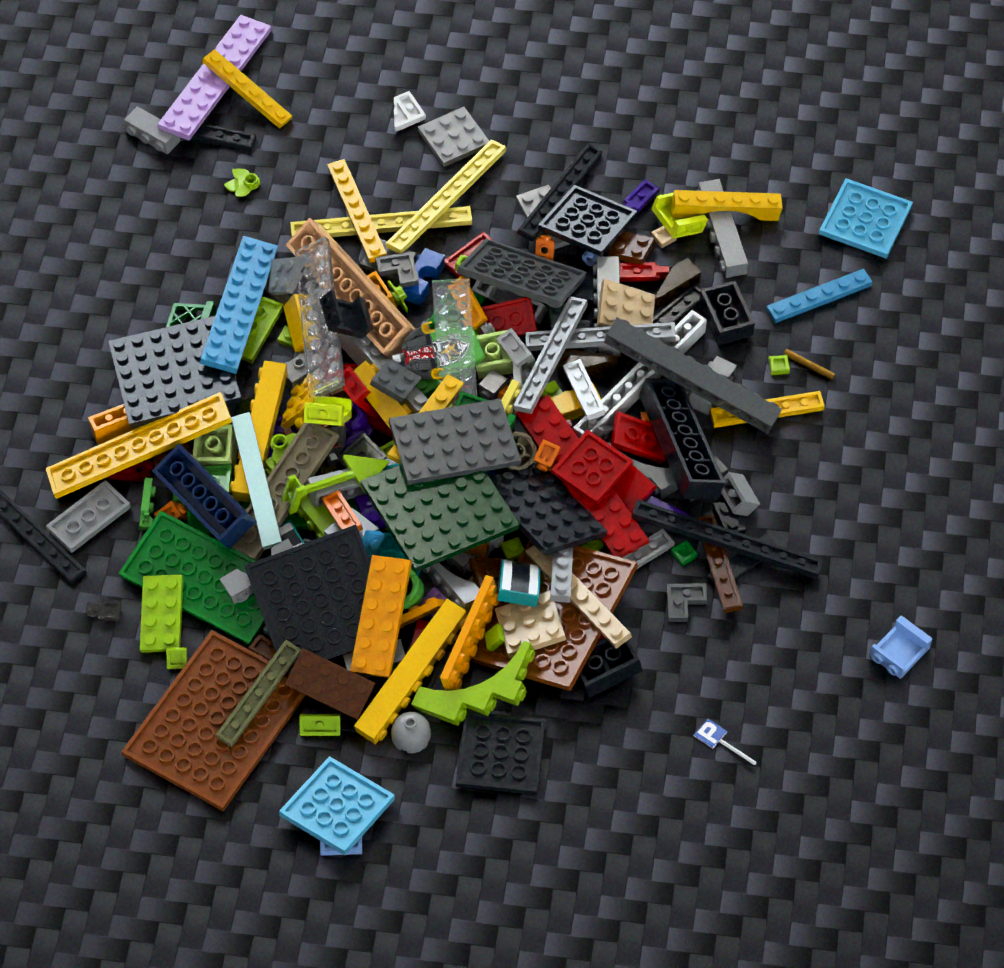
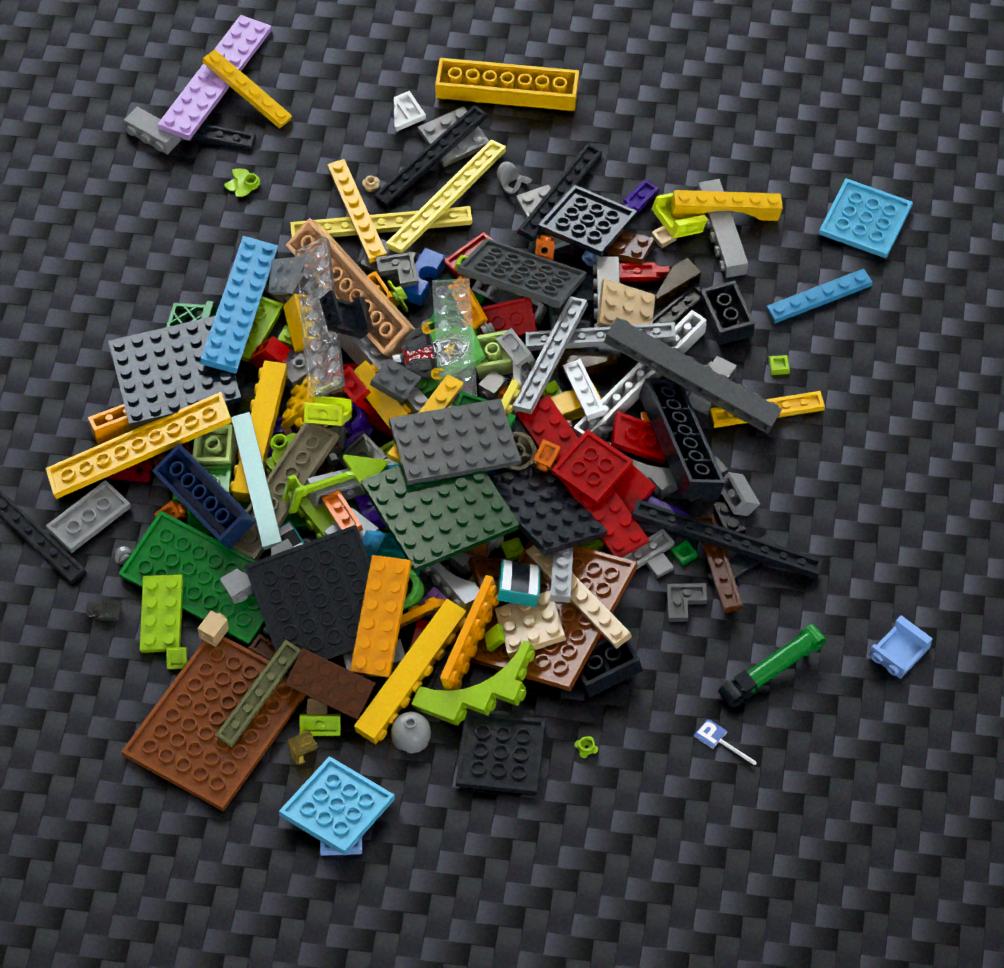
bright green hinge [139,478,156,530] -> none
pearl gold bar [783,349,836,380] -> none
none -> light grey plate [114,546,133,565]
none -> tan brick [198,611,229,647]
none -> red brick [248,336,291,369]
none -> clear yellow panel [287,730,317,765]
none -> tan tile [307,699,328,714]
none -> tan plate [362,176,380,192]
none -> black tile [374,105,488,208]
none -> yellow brick [435,58,579,111]
none -> light grey piece [497,161,532,194]
none -> lime plate [575,736,598,758]
none -> light grey tile [646,553,674,579]
none -> green piece [718,624,827,708]

